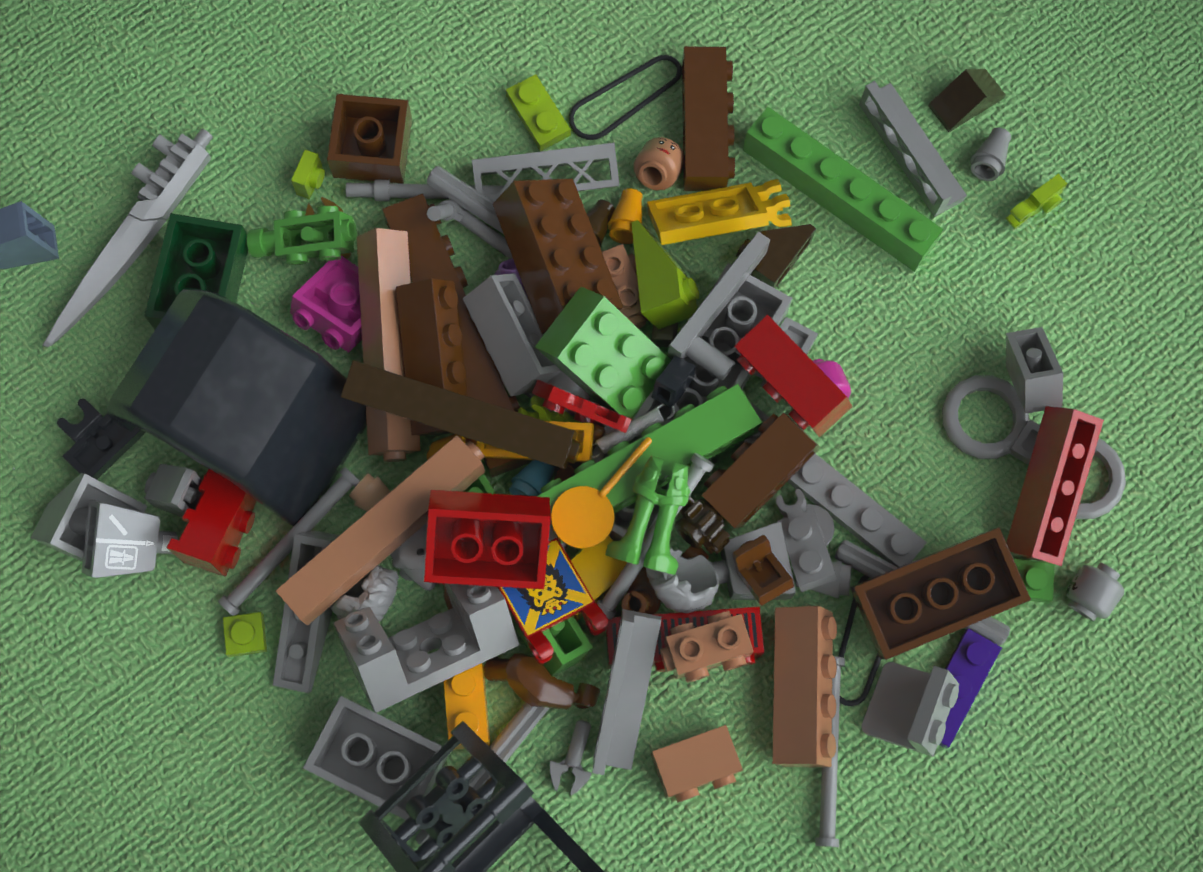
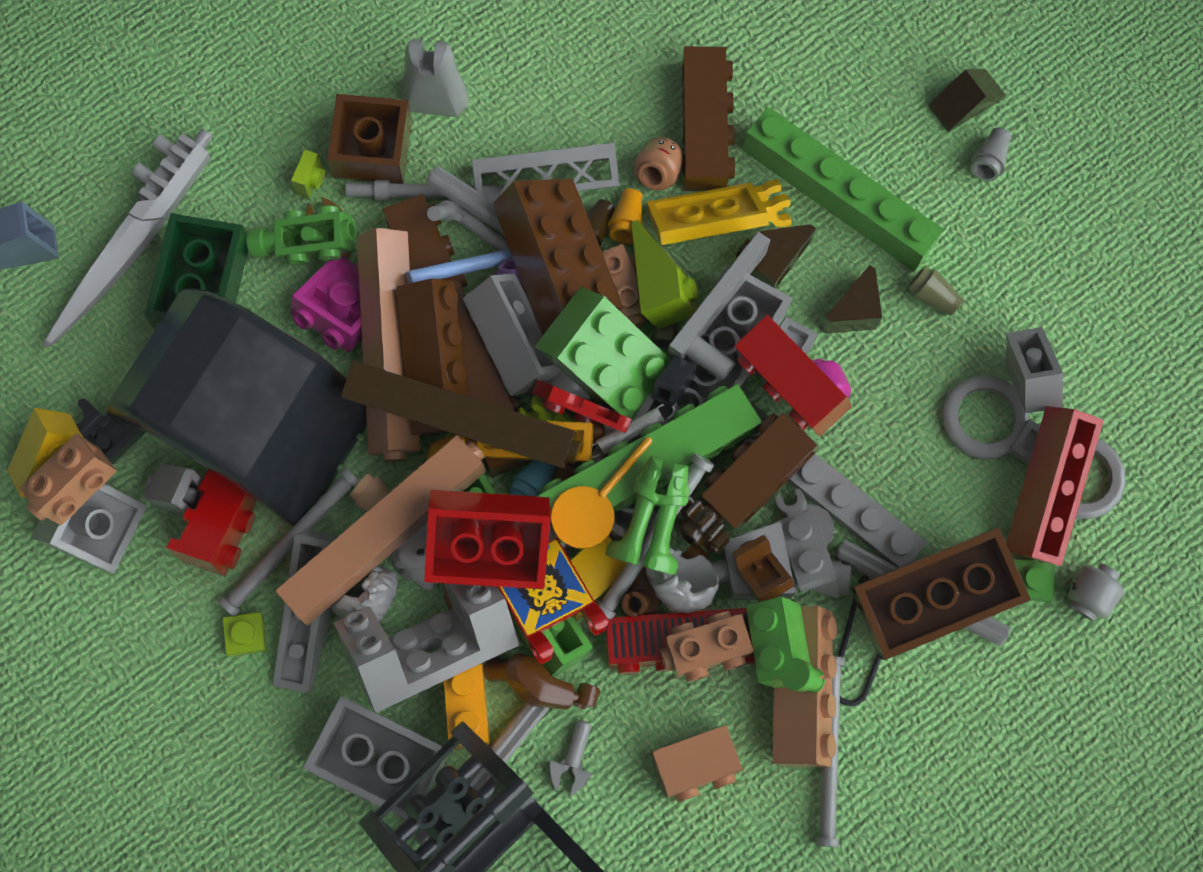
light grey torso [82,500,178,578] -> none
lime plate [506,74,571,152] -> none
black piece [569,55,682,140] -> none
light grey fence [592,609,661,775] -> none
light grey fence [859,81,967,217] -> none
light grey bracket [862,662,959,757] -> none
dark purple plate [939,628,1002,749] -> none
lime plate [1005,173,1068,229] -> none
none -> yellow brick [7,408,83,497]
none -> nougat brick [20,433,117,526]
none -> light grey piece [401,38,469,117]
none -> light blue bar [406,249,513,283]
none -> bright green hinge [746,597,825,693]
none -> dark brown slope [820,265,882,334]
none -> olive cone [907,265,964,316]

